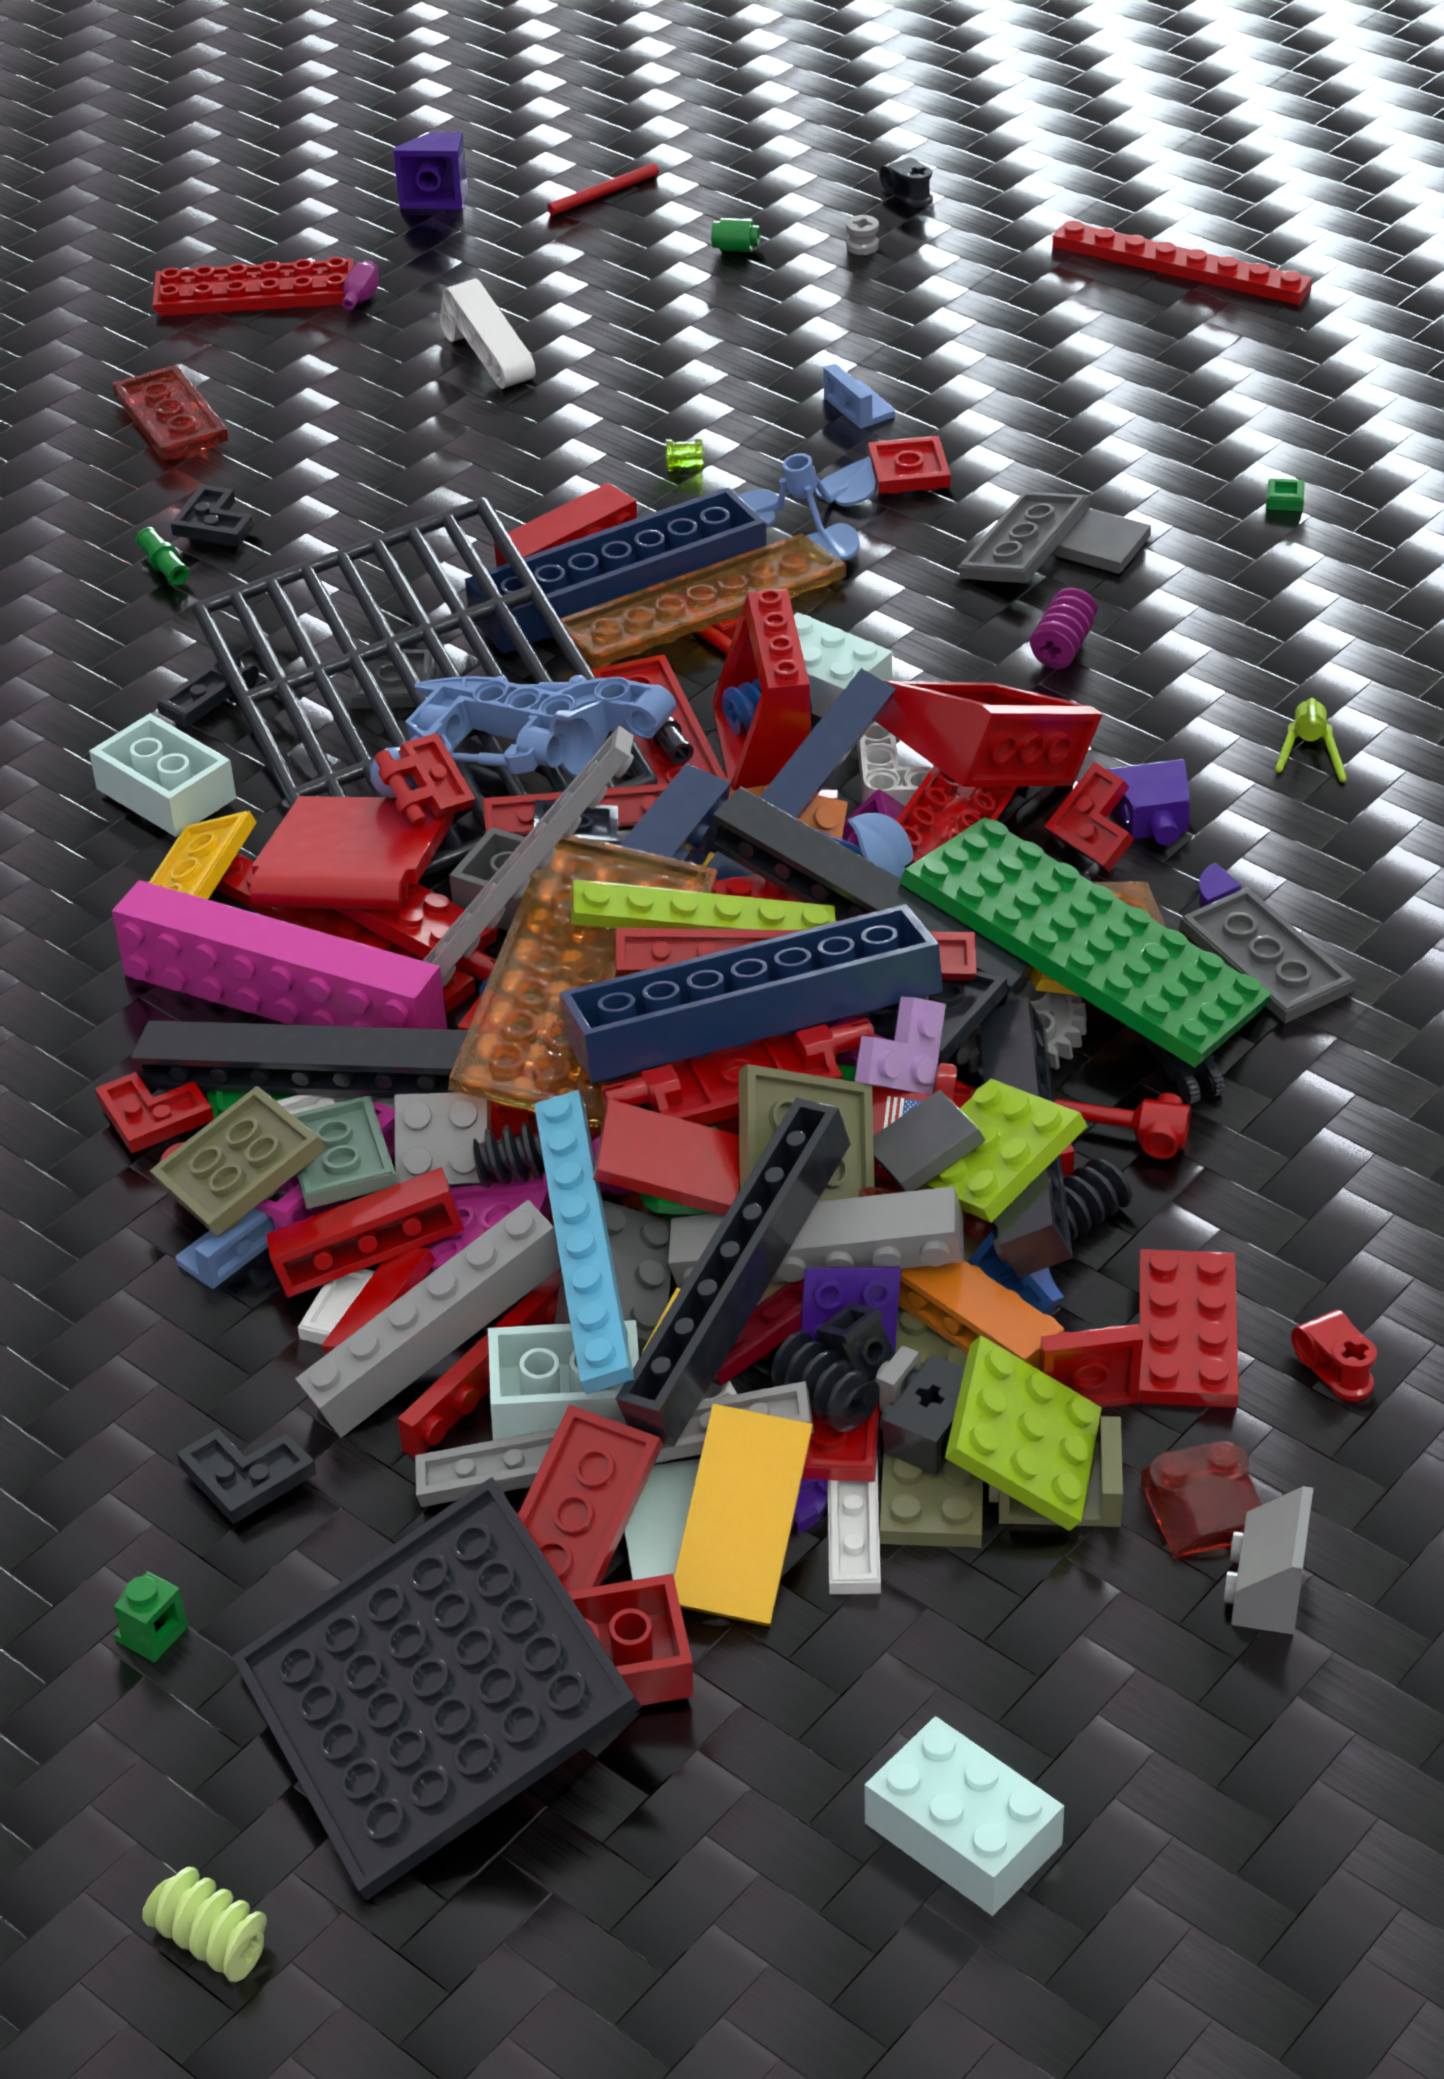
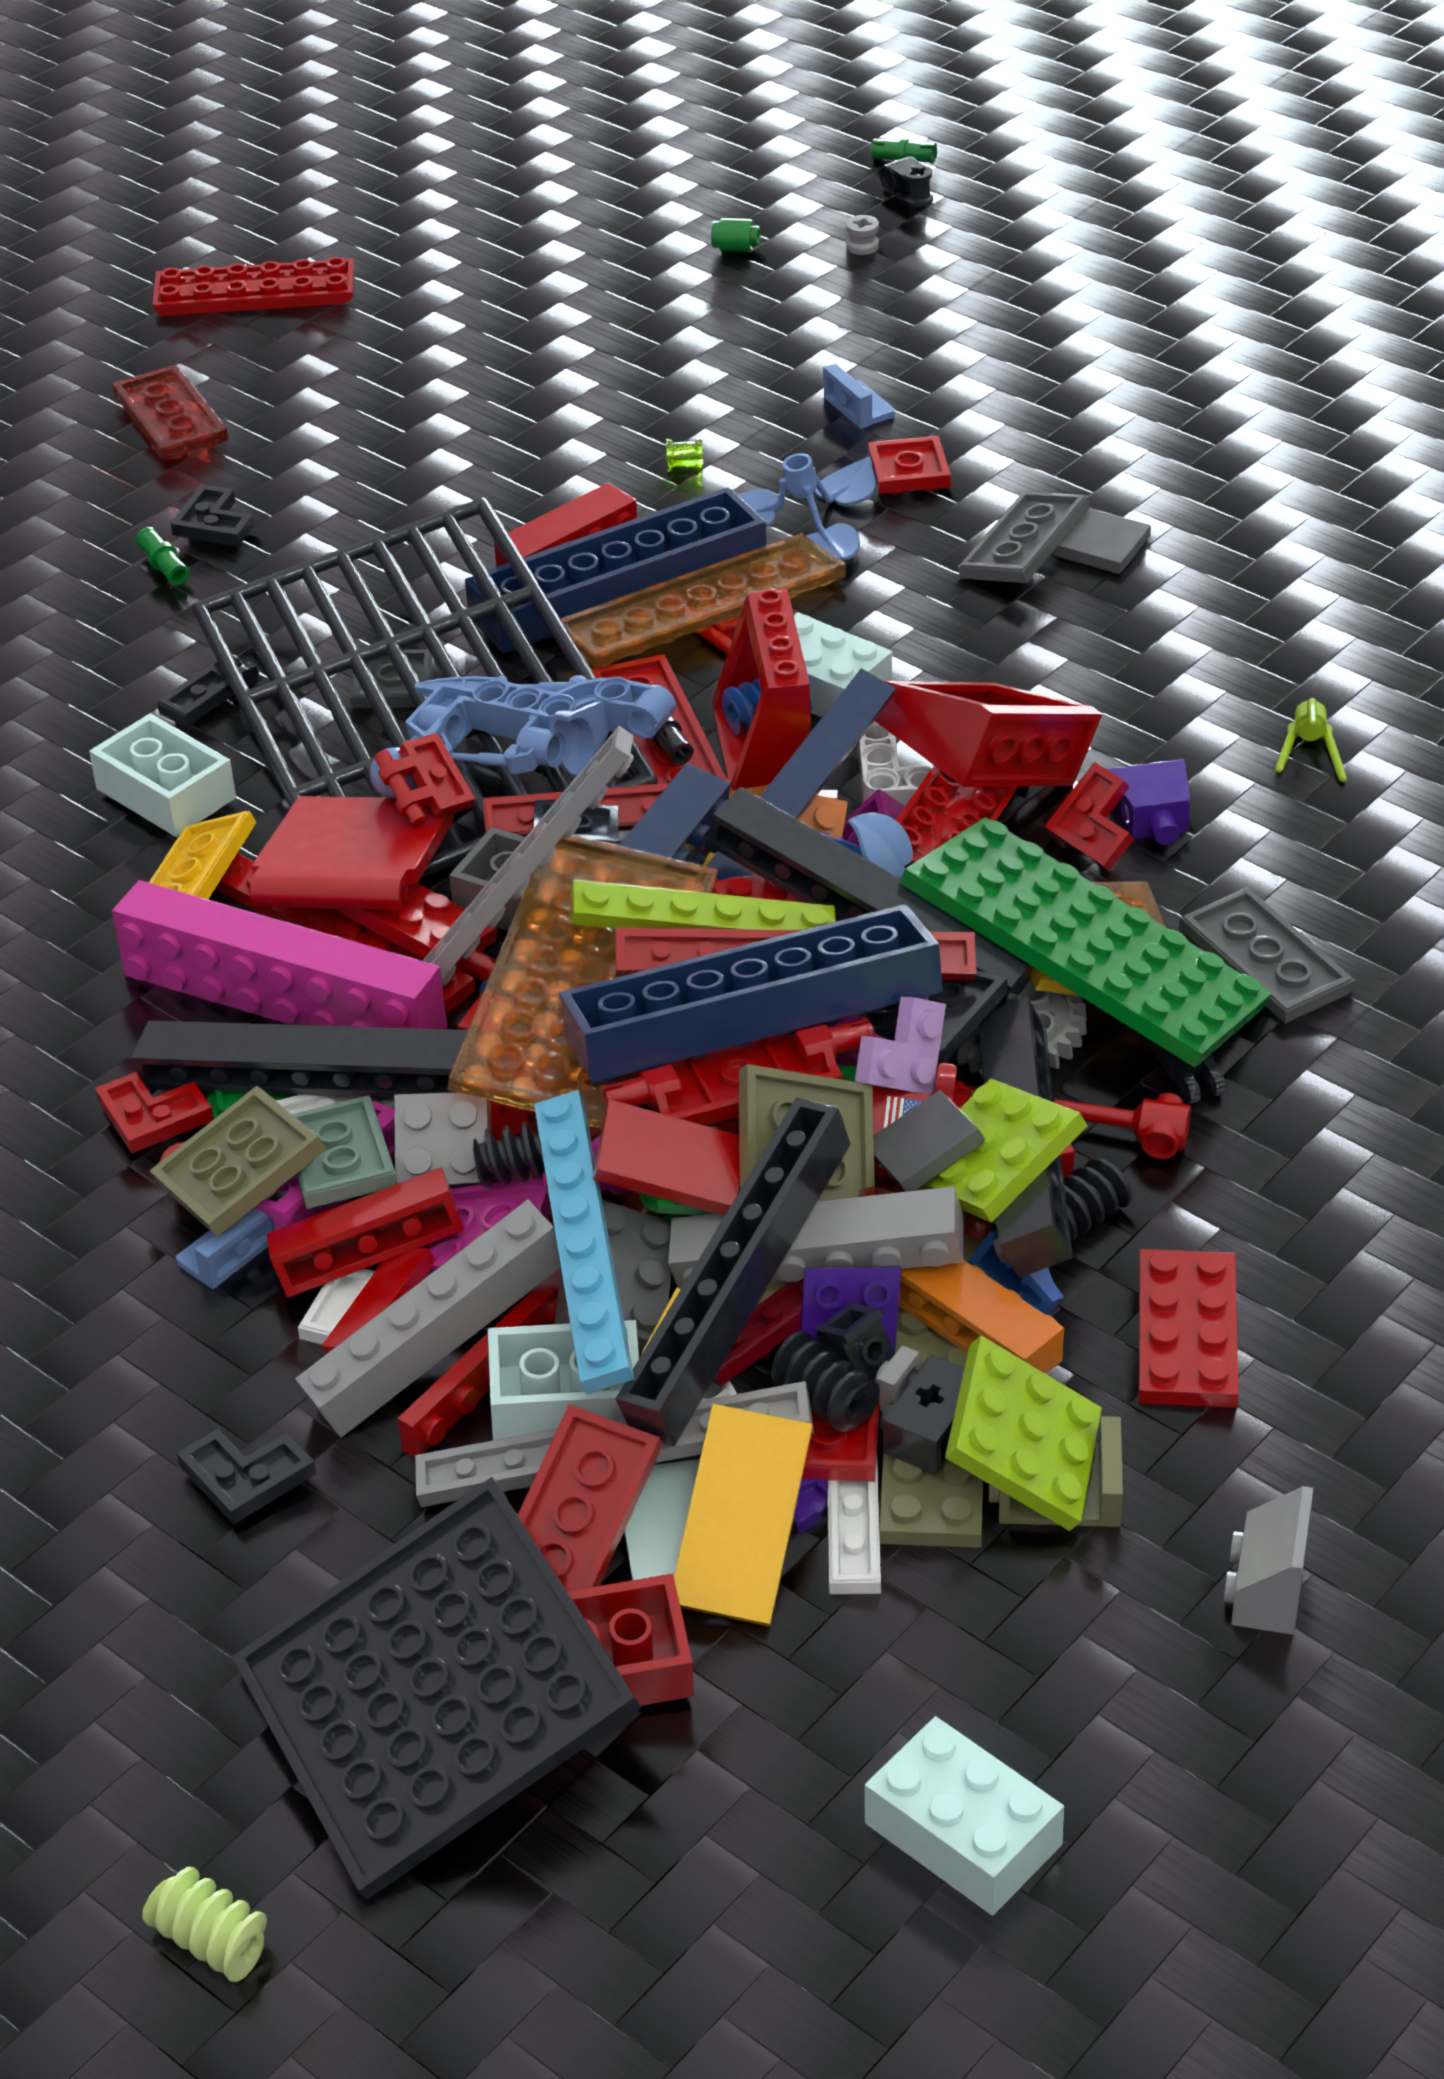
green brick [114,1571,188,1663] -> none
magenta plant [342,260,380,310] -> none
dark purple slope [393,132,468,209] -> none
white beam [440,278,536,389] -> none
red bar [547,163,659,216] -> none
magenta piece [1030,587,1098,669] -> none
red plate [1039,1324,1143,1408] -> none
red plate [1052,221,1313,305] -> none
clear red slope [1141,1441,1261,1560] -> none
dark purple tile [1199,863,1242,907] -> none
green tile [1266,478,1305,511] -> none
red piece [1291,1310,1377,1401] -> none
none -> green pin [871,138,937,164]

